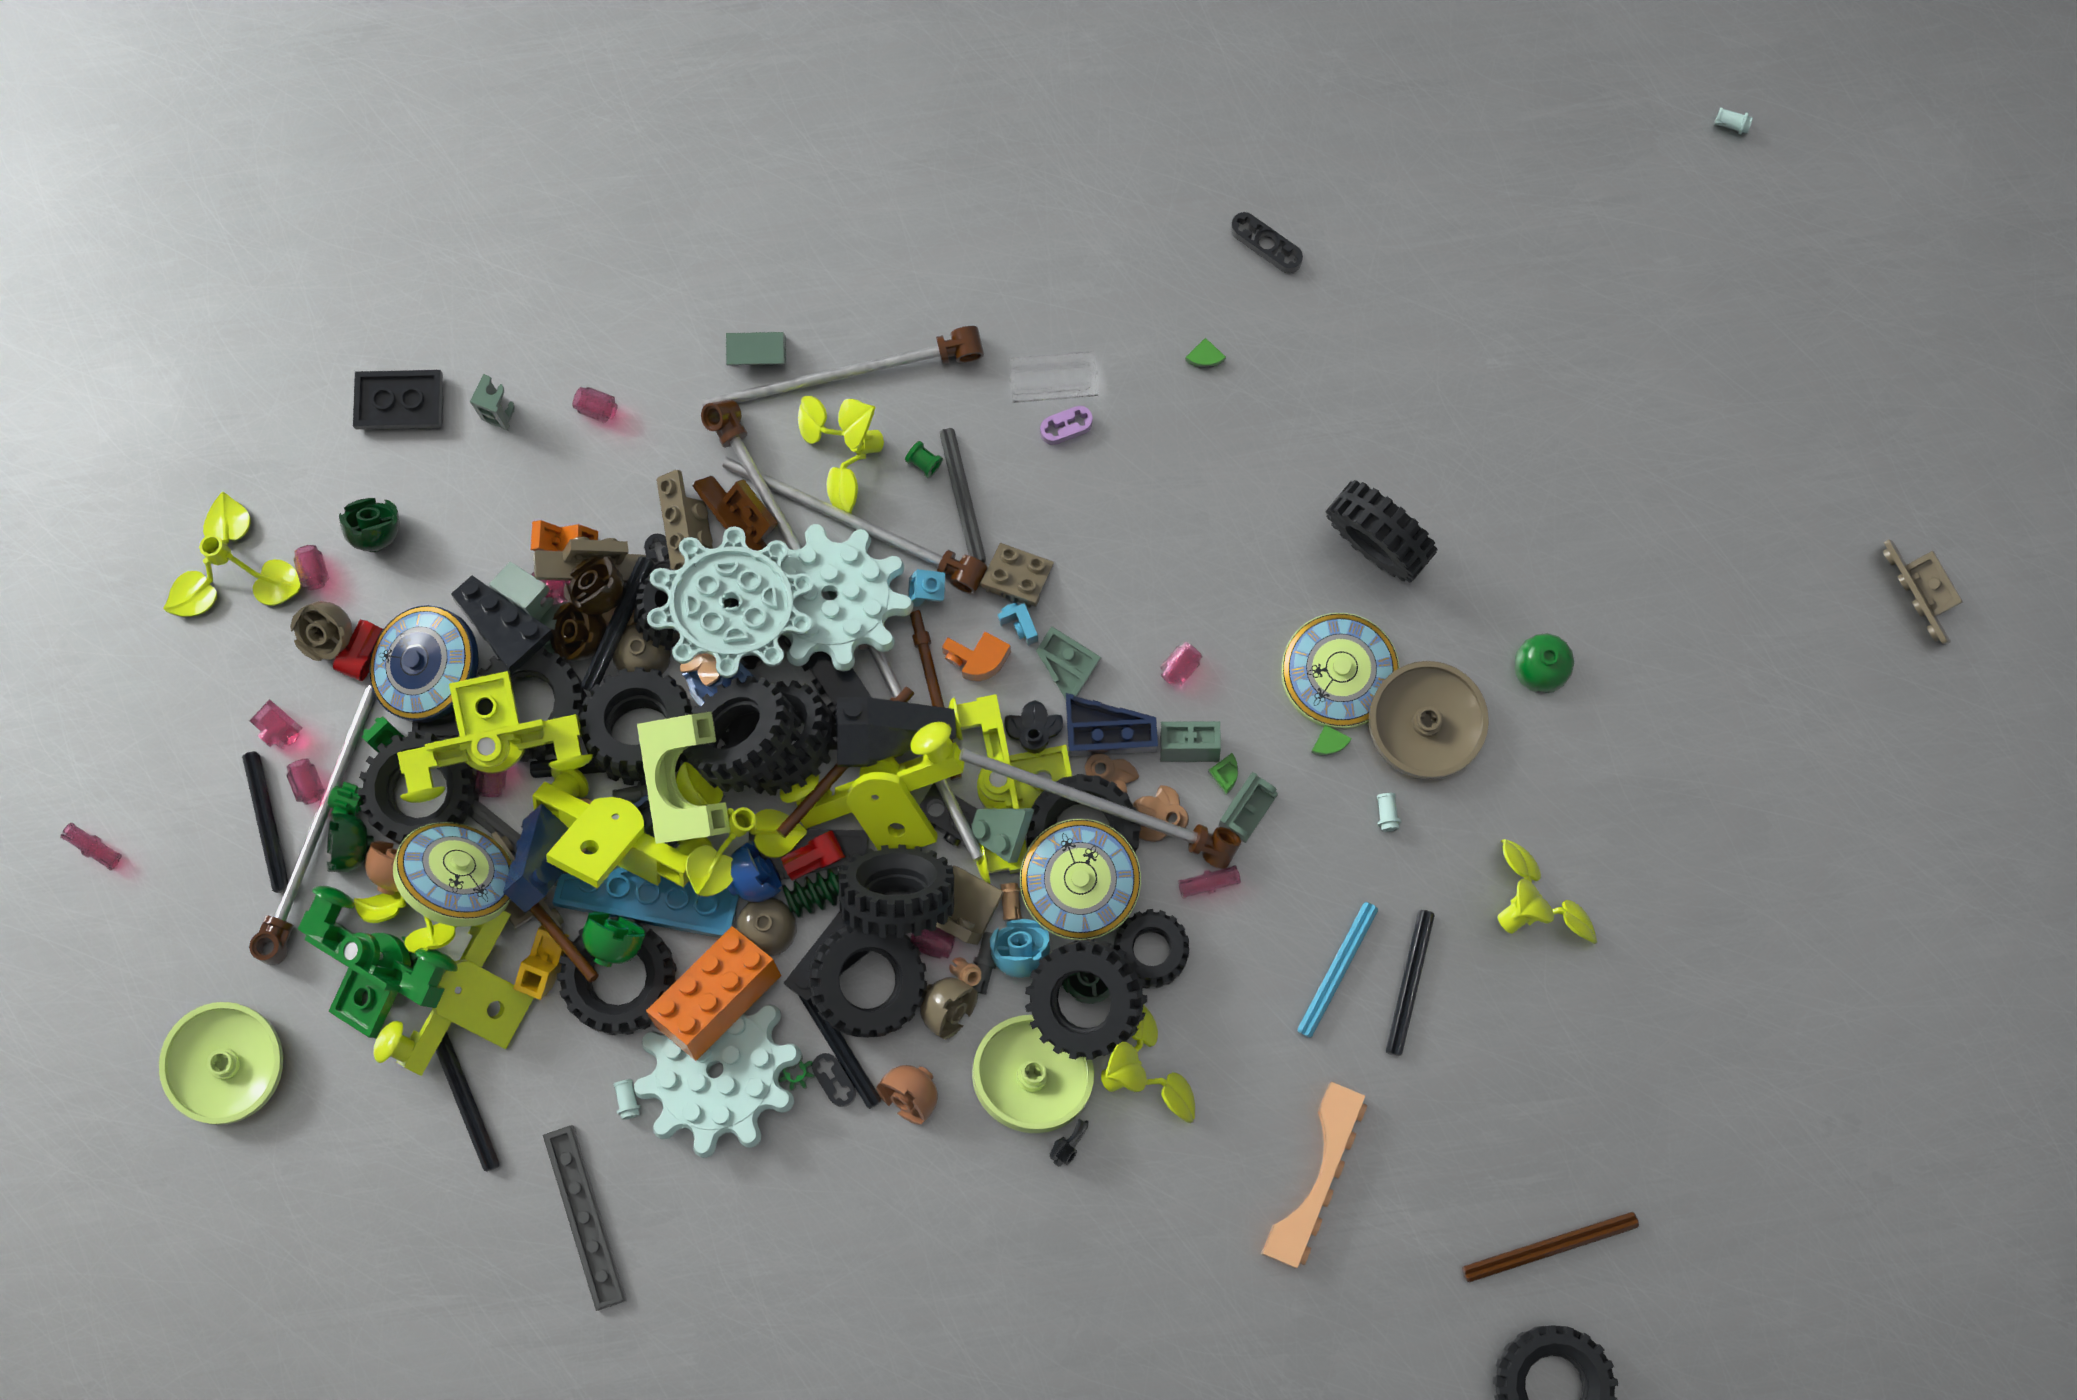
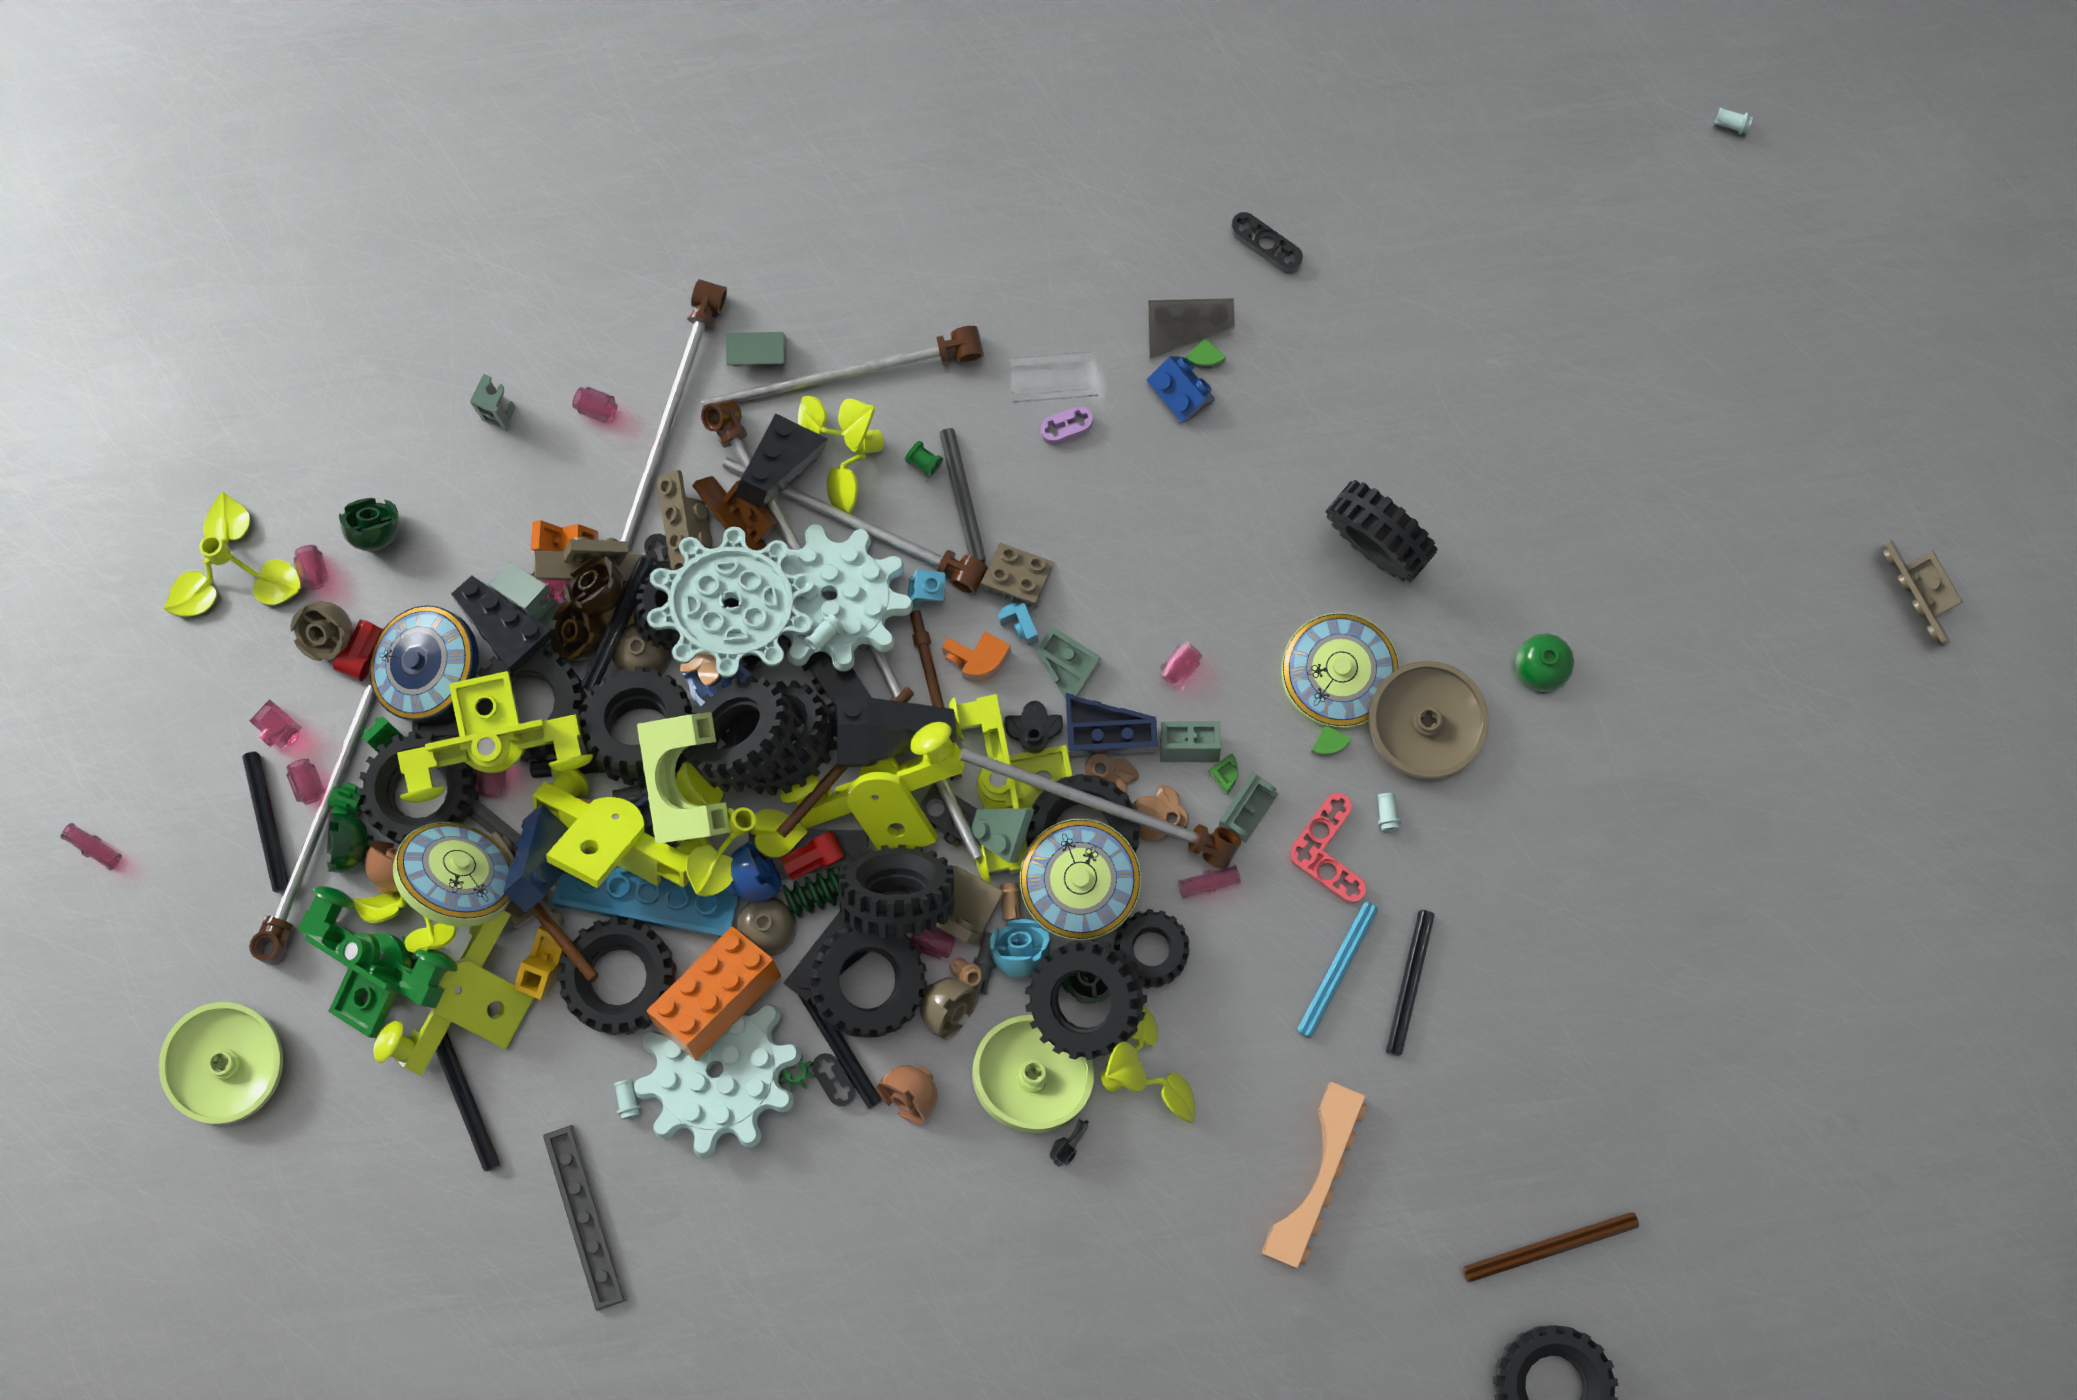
black plate [353,370,443,430] -> none
green cylinder [582,912,645,967] -> none
neon yellow plant [1498,839,1597,944] -> none
none -> flat silver piece [621,279,727,550]
none -> black wedge [735,413,828,509]
none -> light aqua pin [805,614,843,652]
none -> blue bracket [1146,356,1215,422]
none -> clear smoke wing [1148,298,1235,359]
none -> coral beam [1290,793,1366,904]

